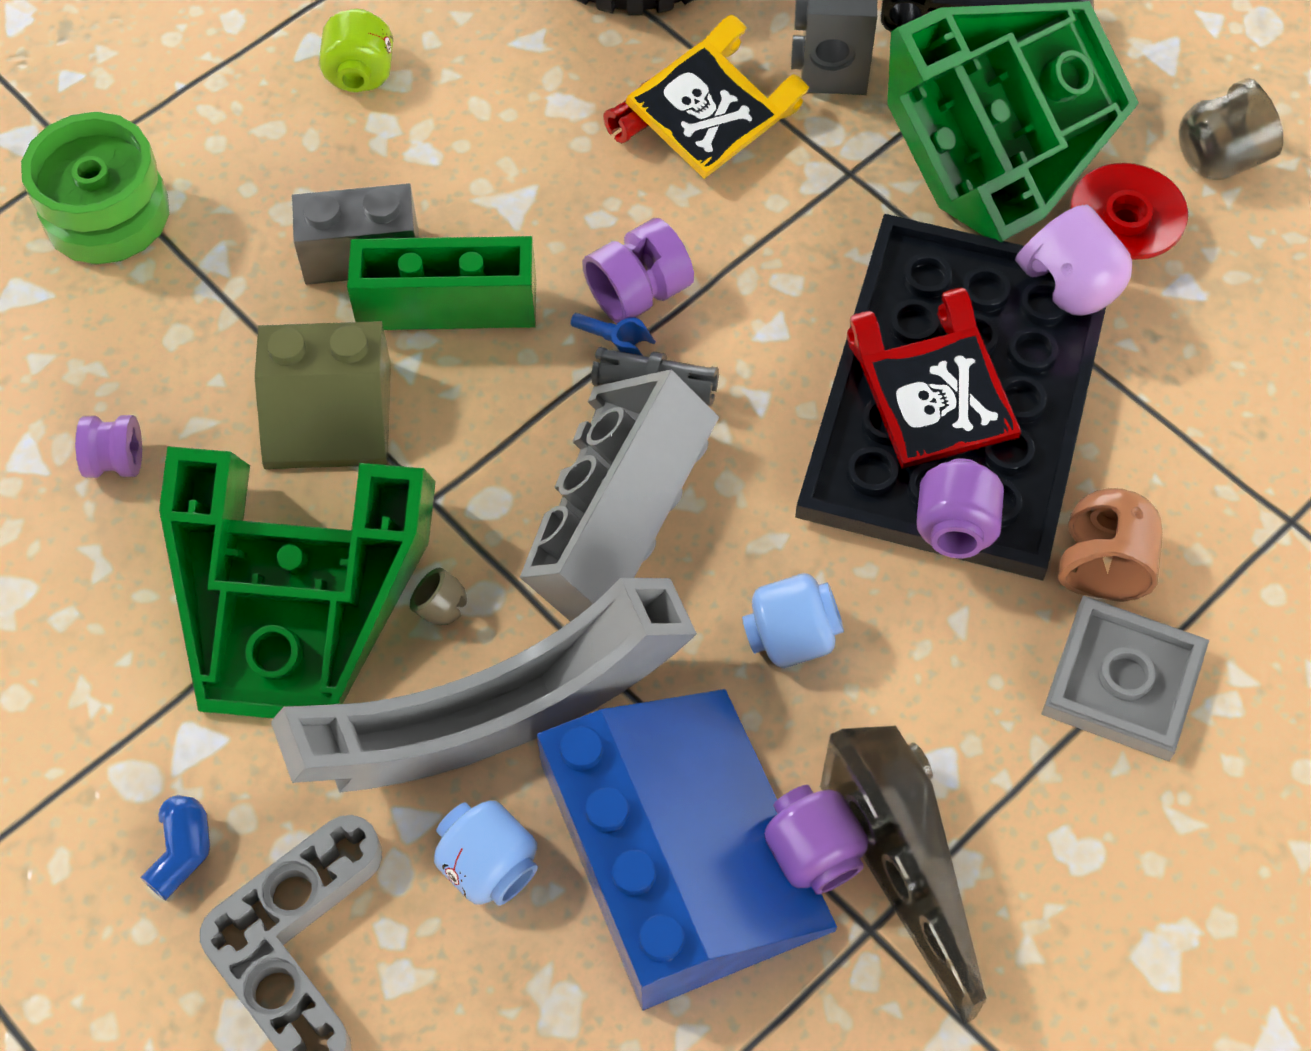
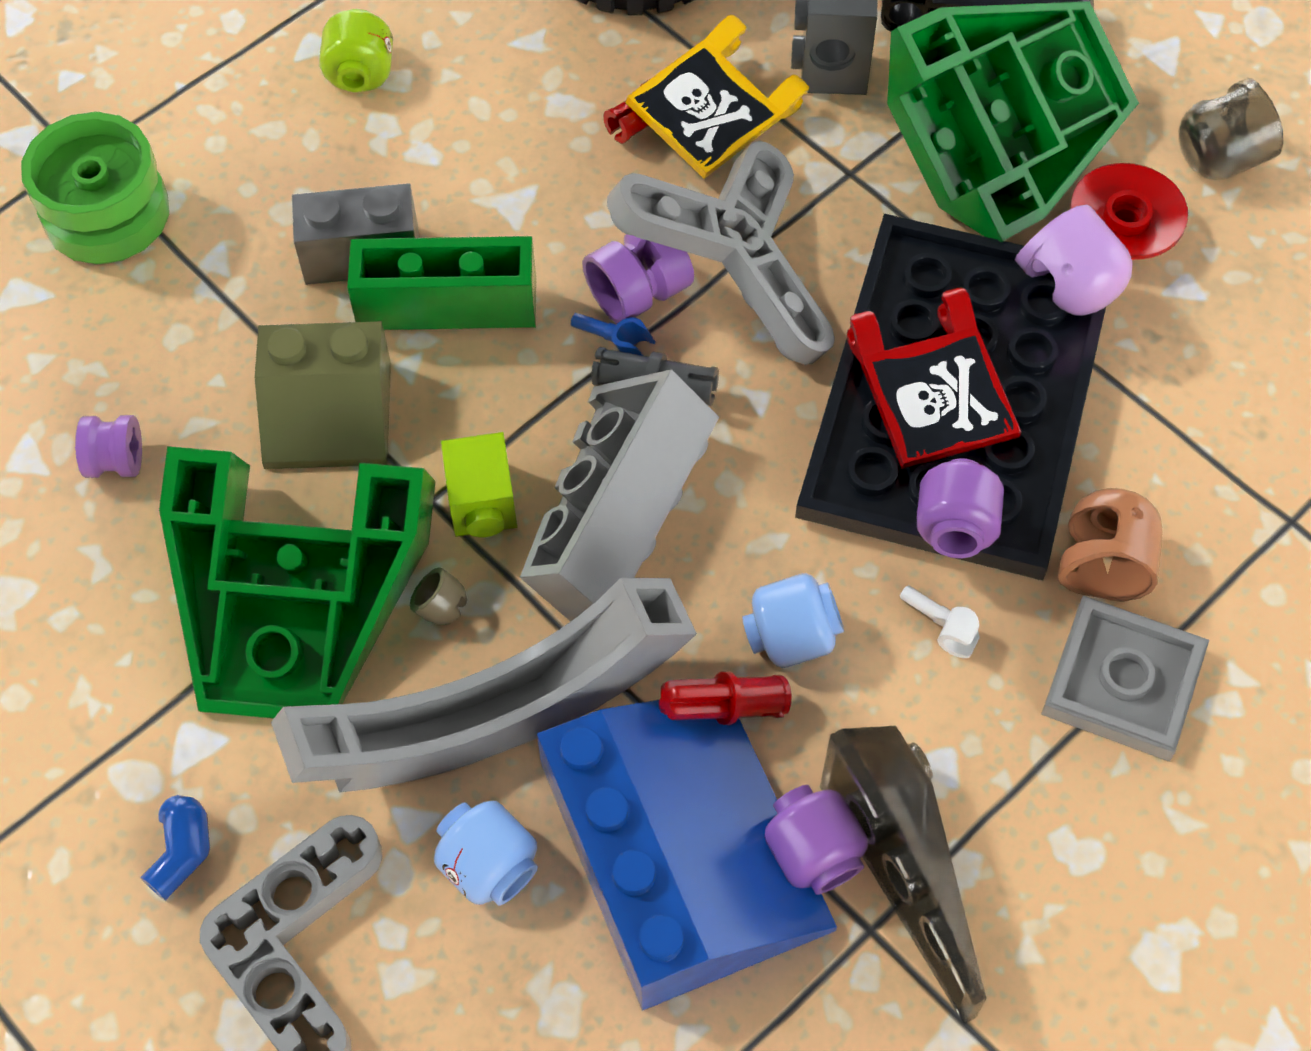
none -> lime brick [441,432,518,538]
none -> light grey piece [607,141,835,365]
none -> red axle [659,671,792,725]
none -> white hand [900,585,980,658]

